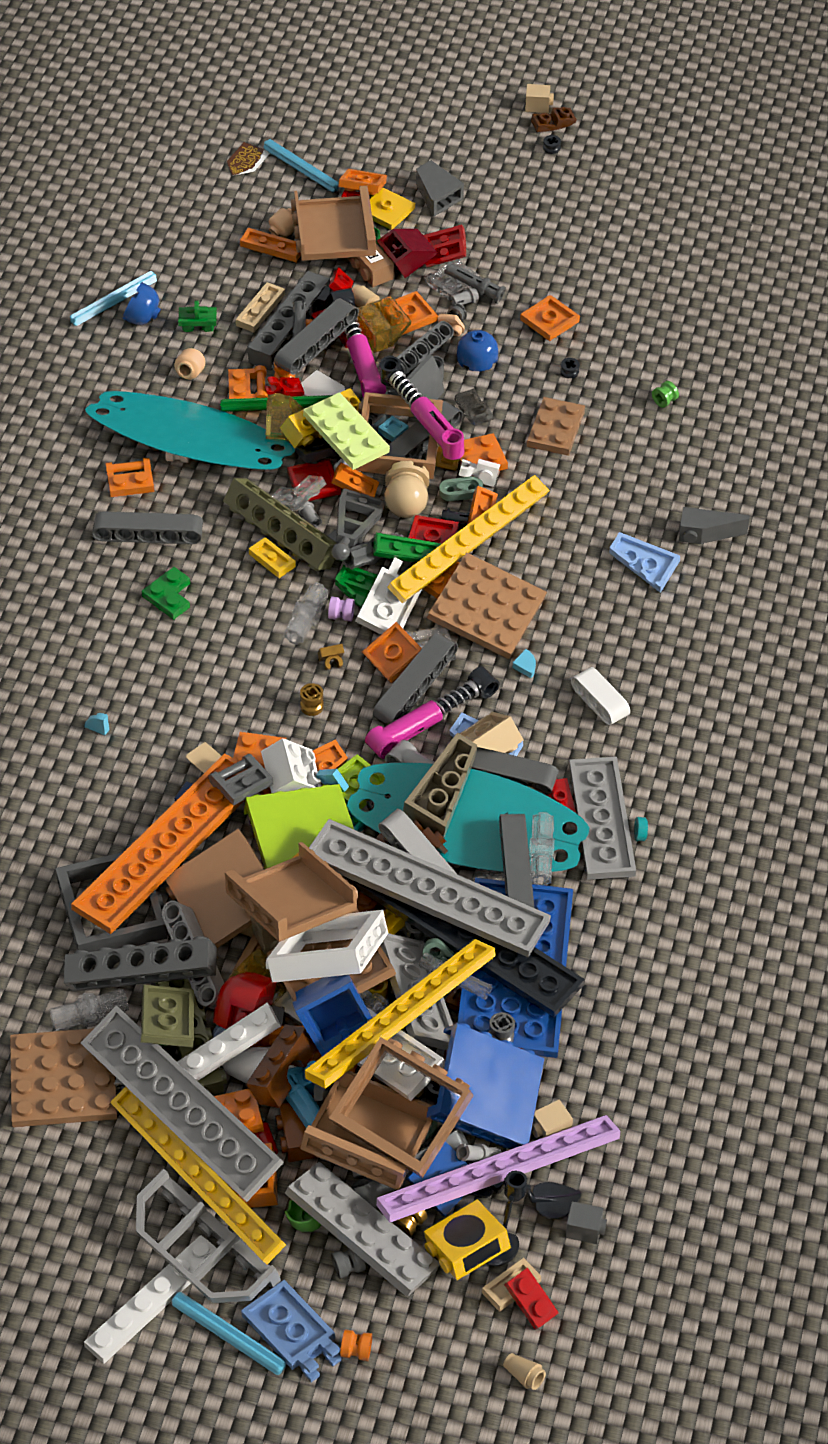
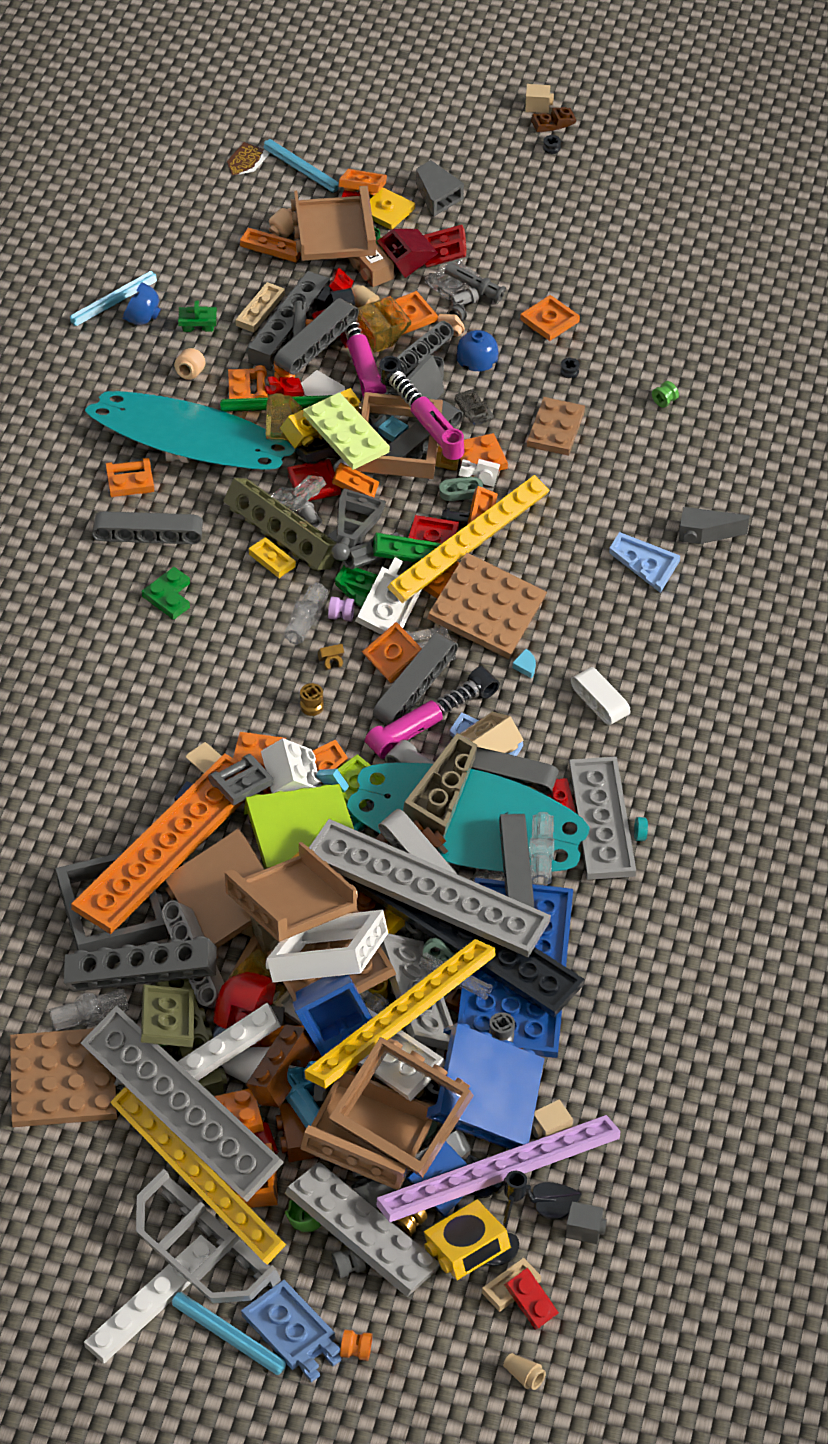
medium azure tile [85,713,109,735] -> none
tan tile [384,461,429,518] -> none
light grey pin [456,1143,502,1163] -> none

